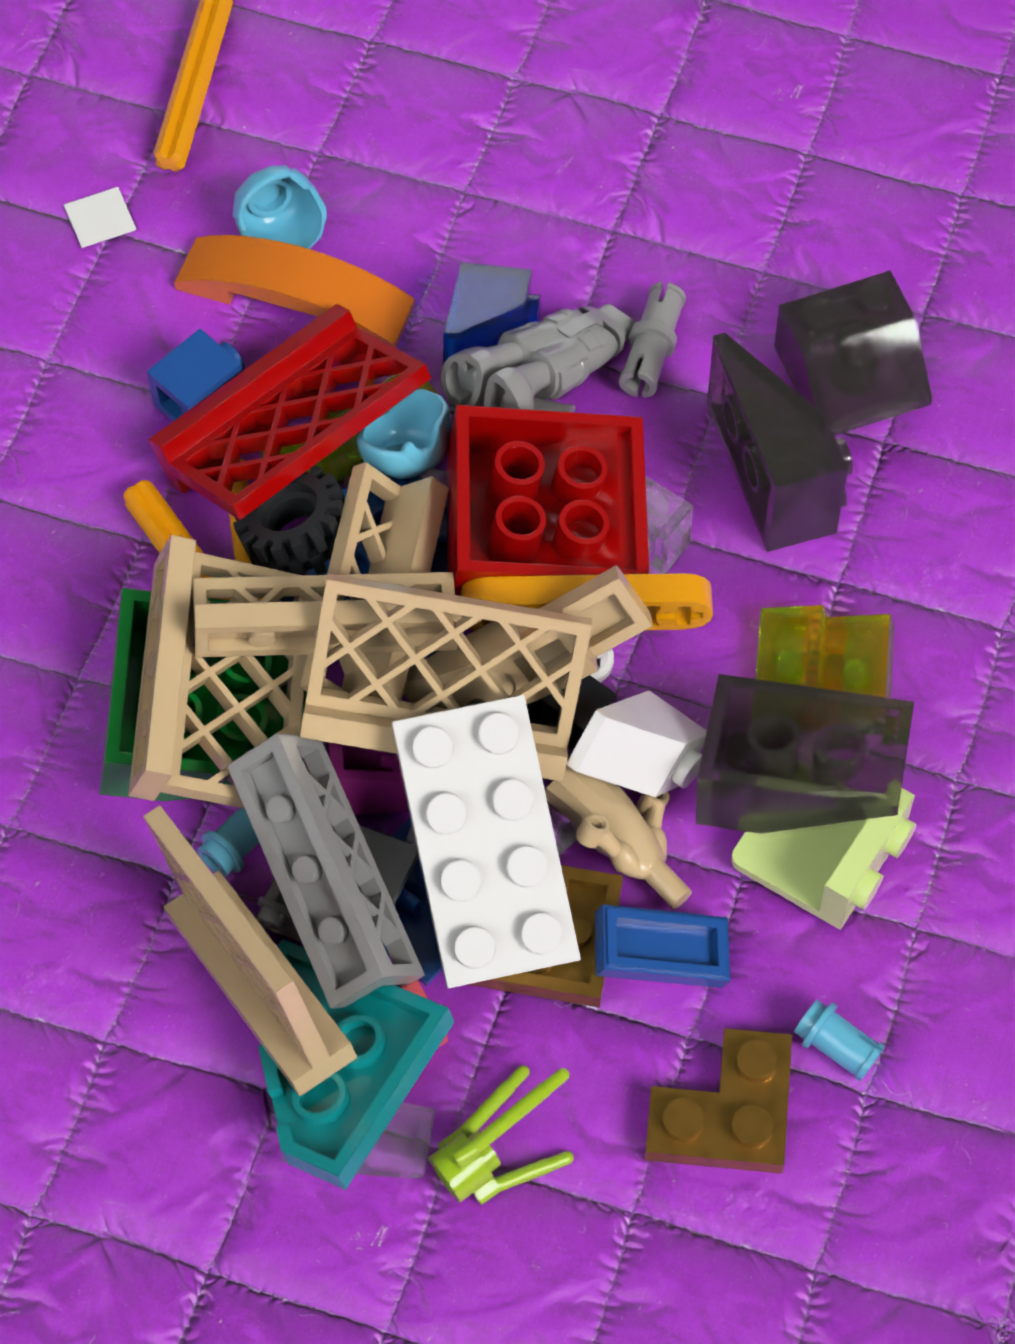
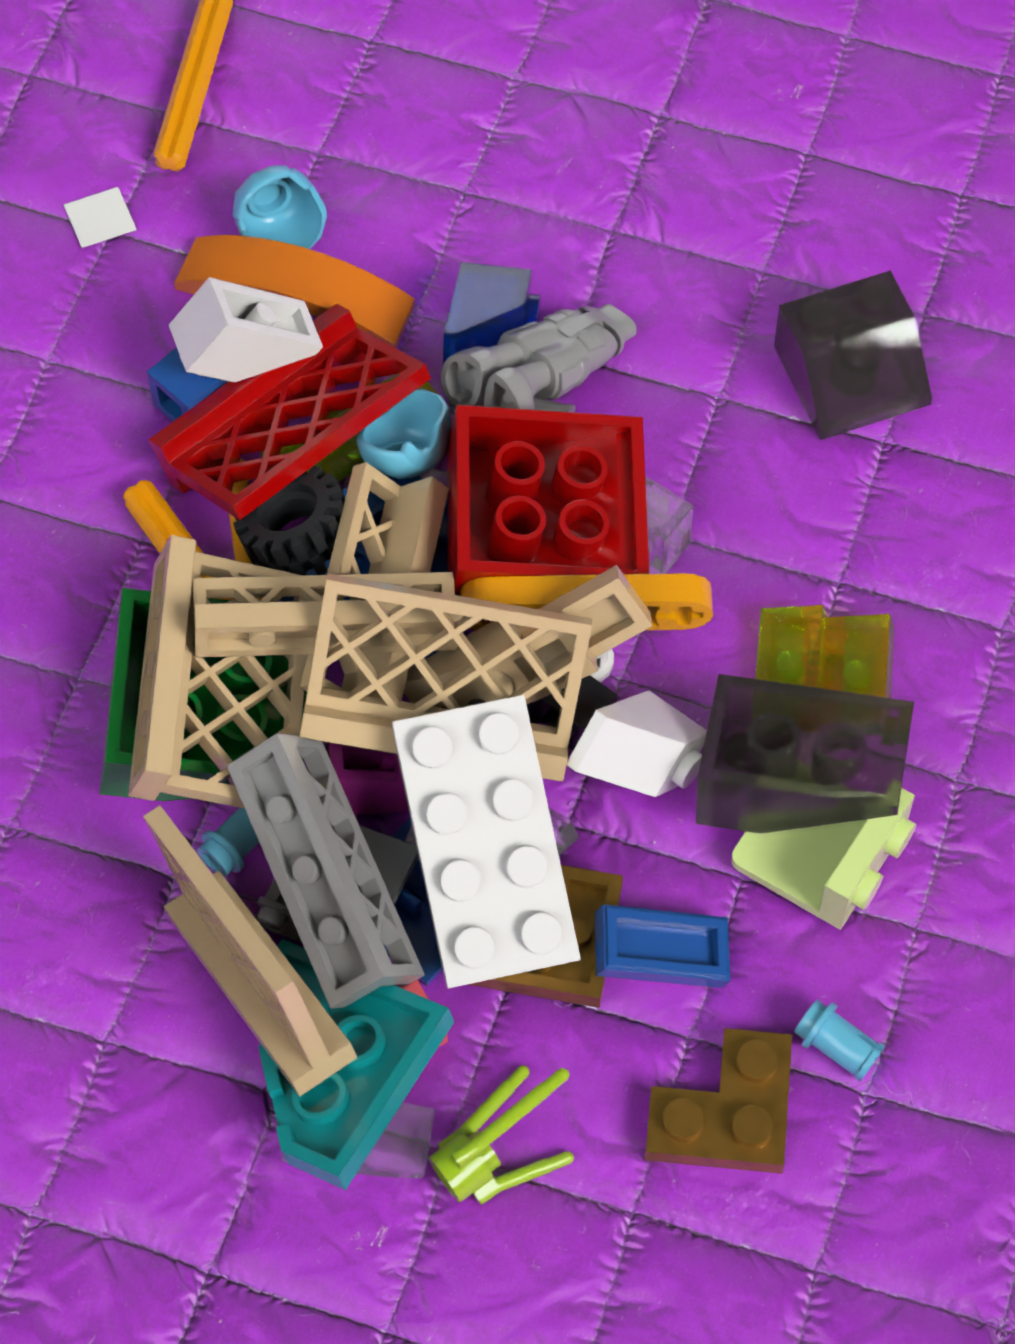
tan piece [545,766,692,909] -> none
light grey pin [619,282,686,398] -> none
clear smoke slope [707,333,853,552] -> none
none -> white slope [169,277,323,383]

